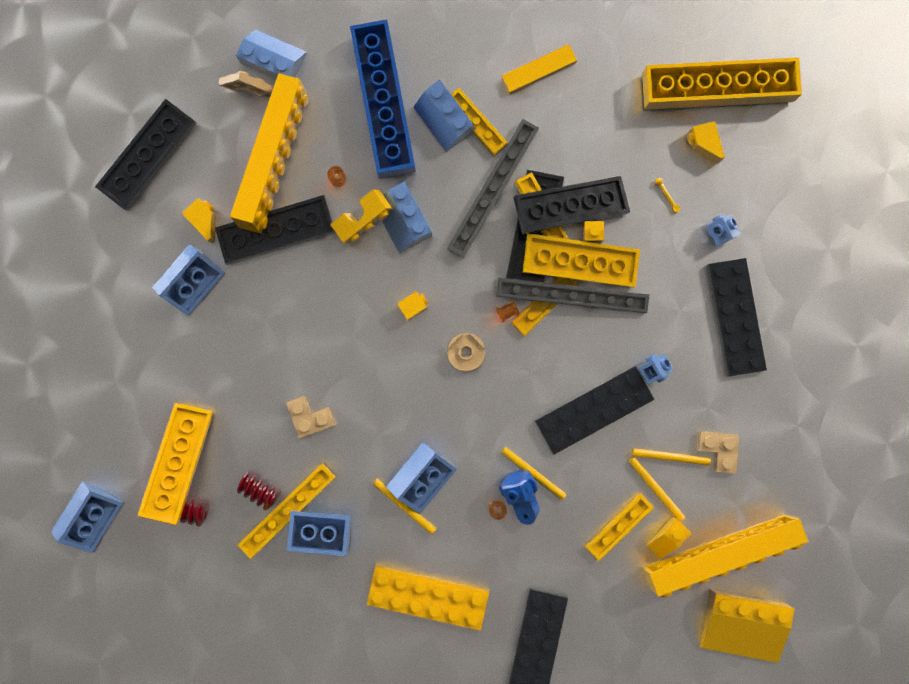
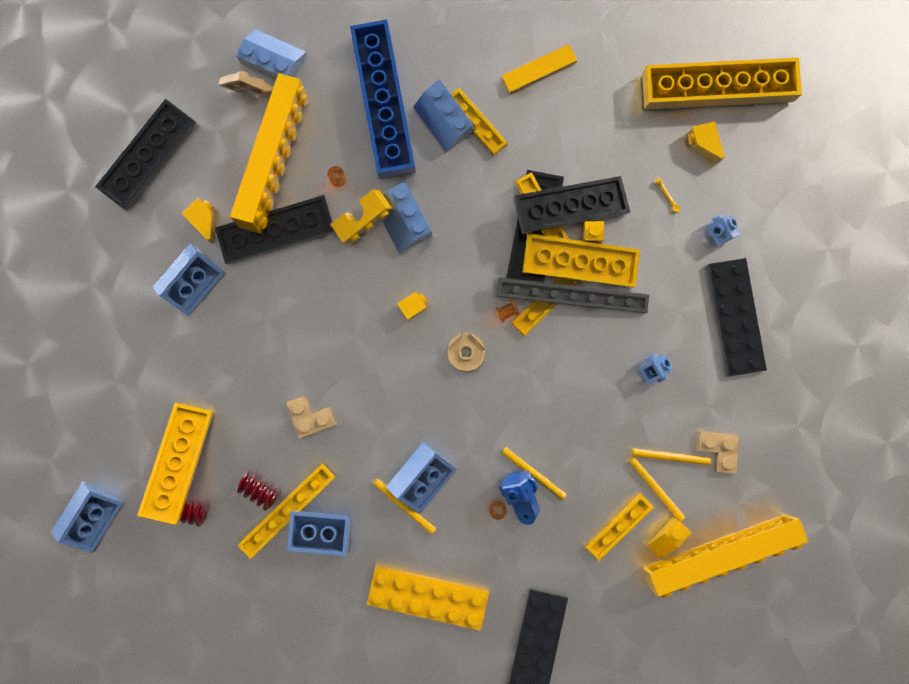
dark grey plate [447,119,539,258] -> none
black plate [535,366,655,455] -> none
yellow slope [700,589,795,663] -> none

